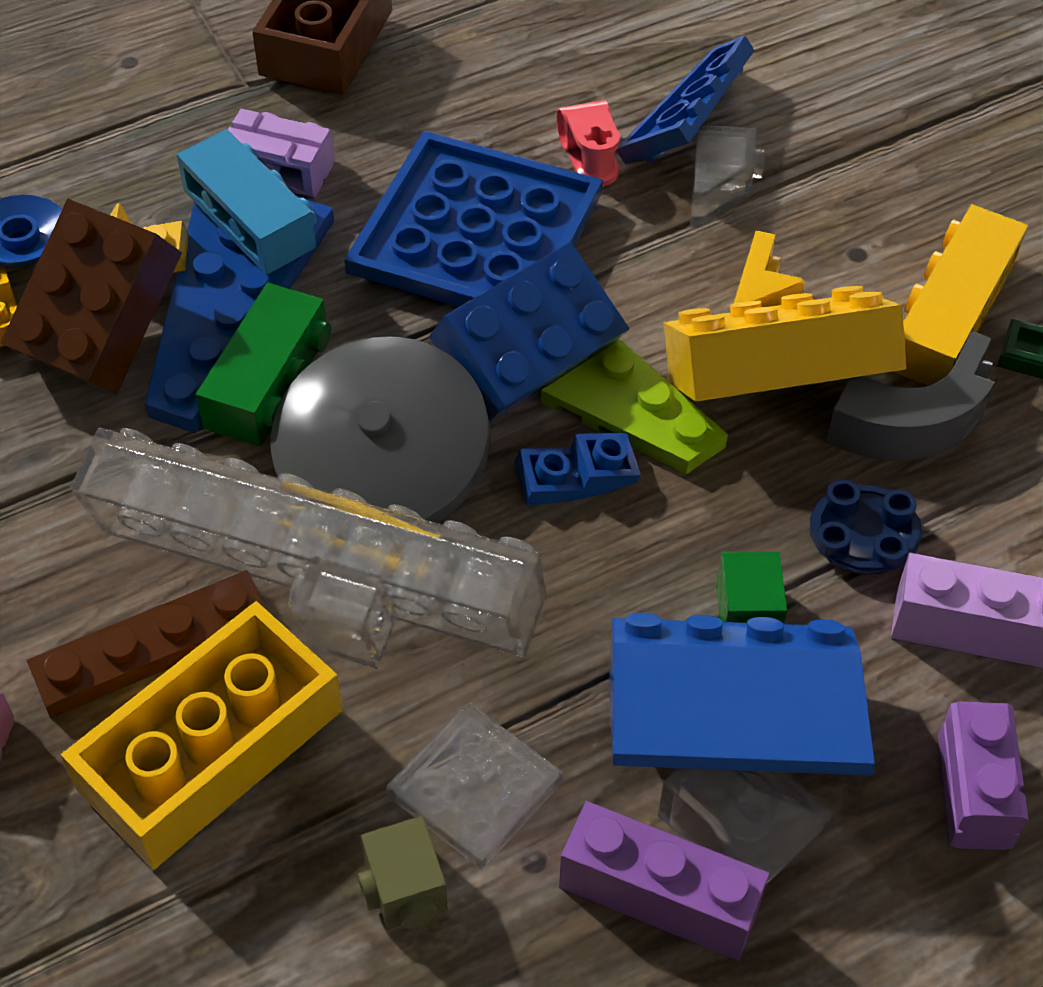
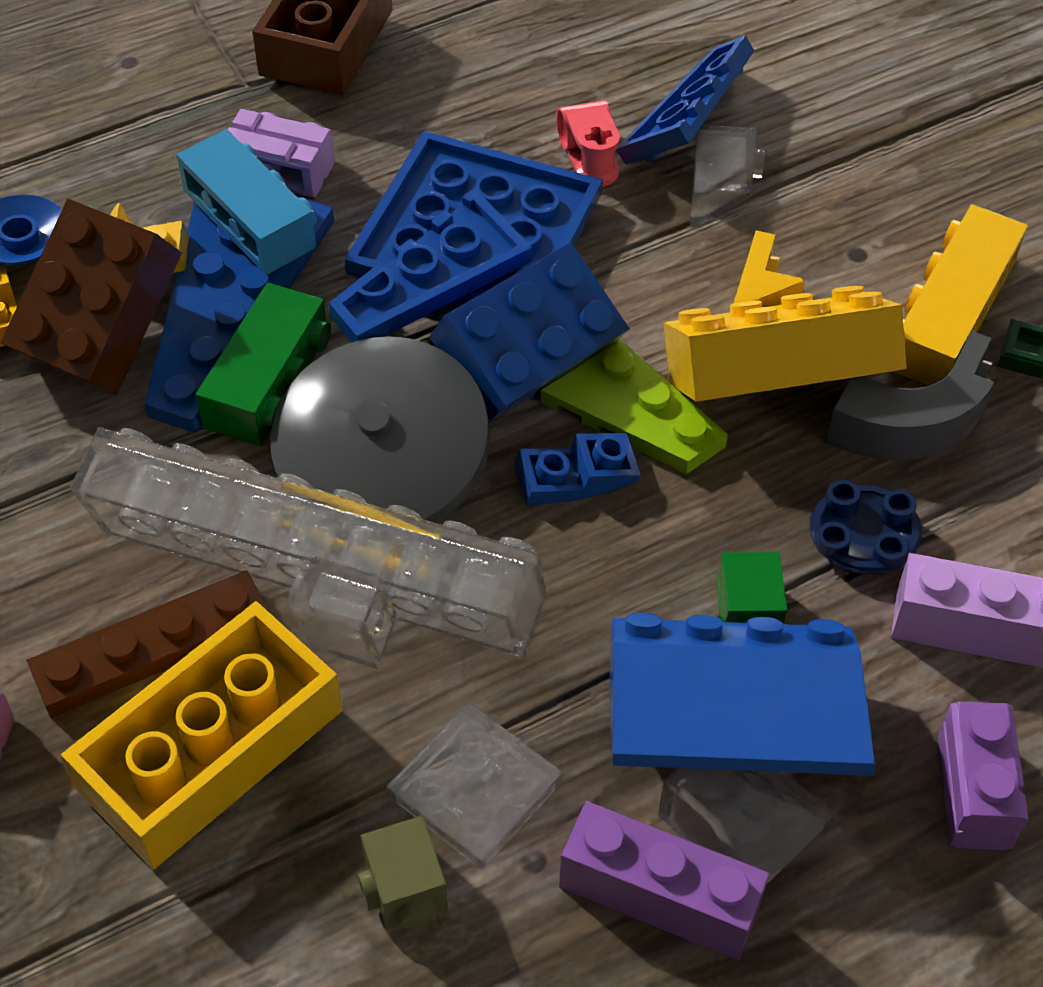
none -> blue wing [329,188,532,342]

